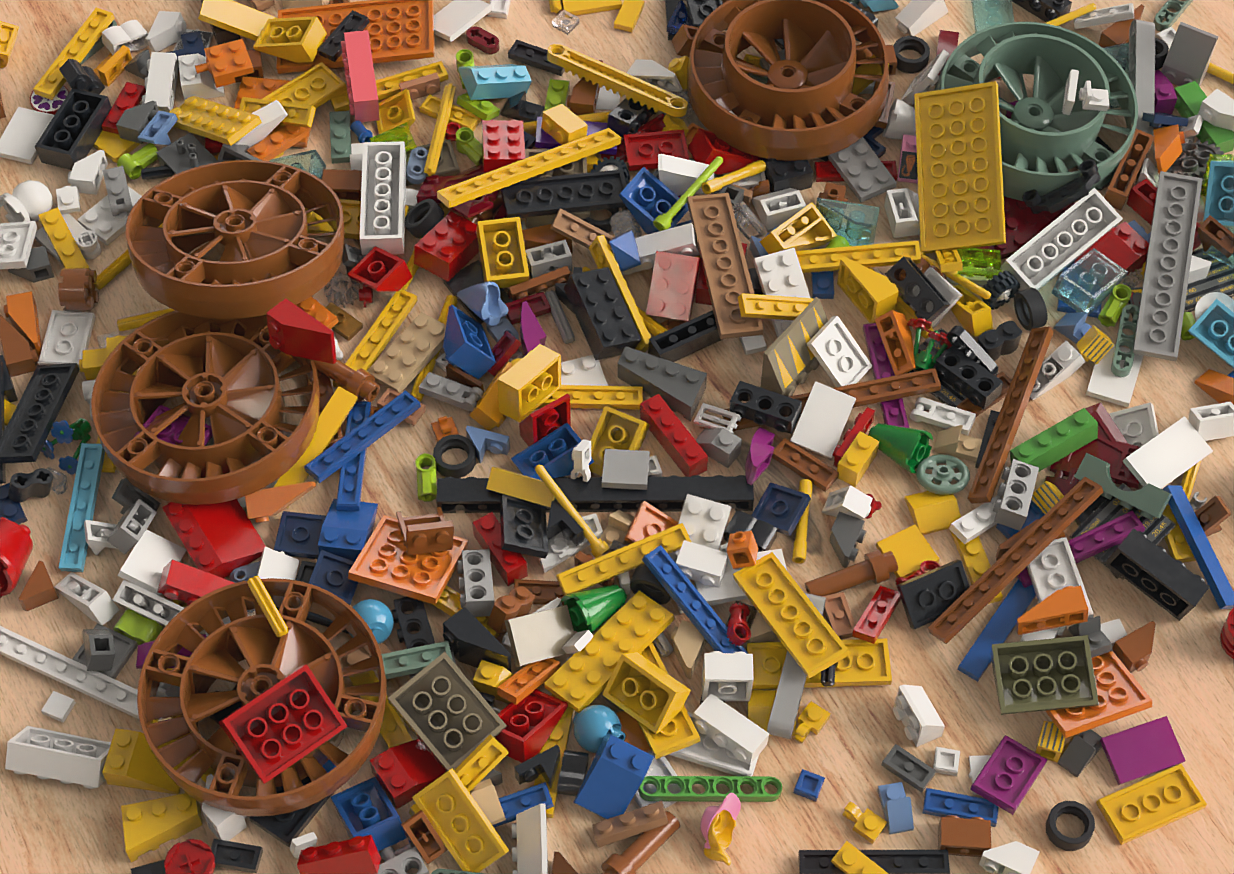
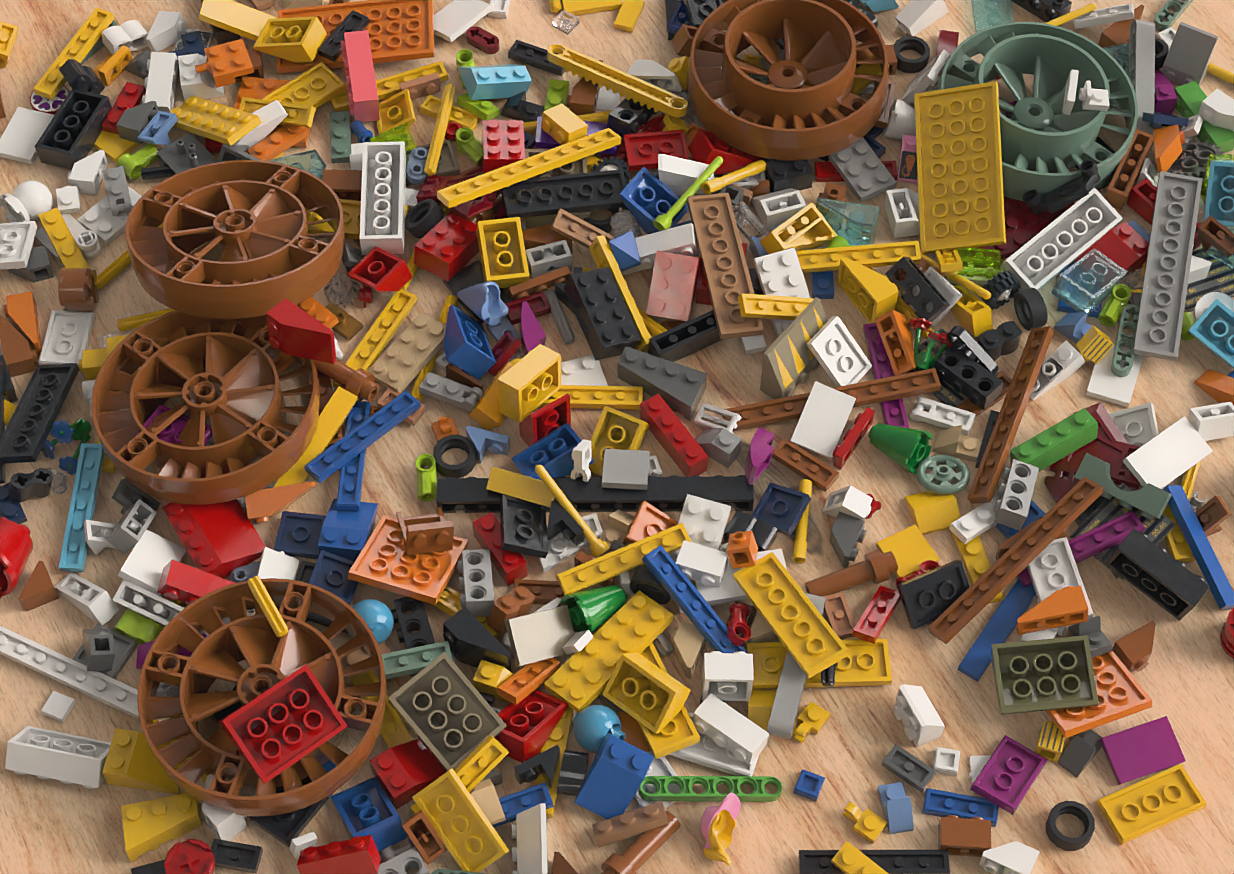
black brick [730,381,802,434] -> none
yellow brick [837,431,879,487] -> none
yellow brick [1032,481,1064,514] -> none
white tile [1101,619,1127,646] -> none

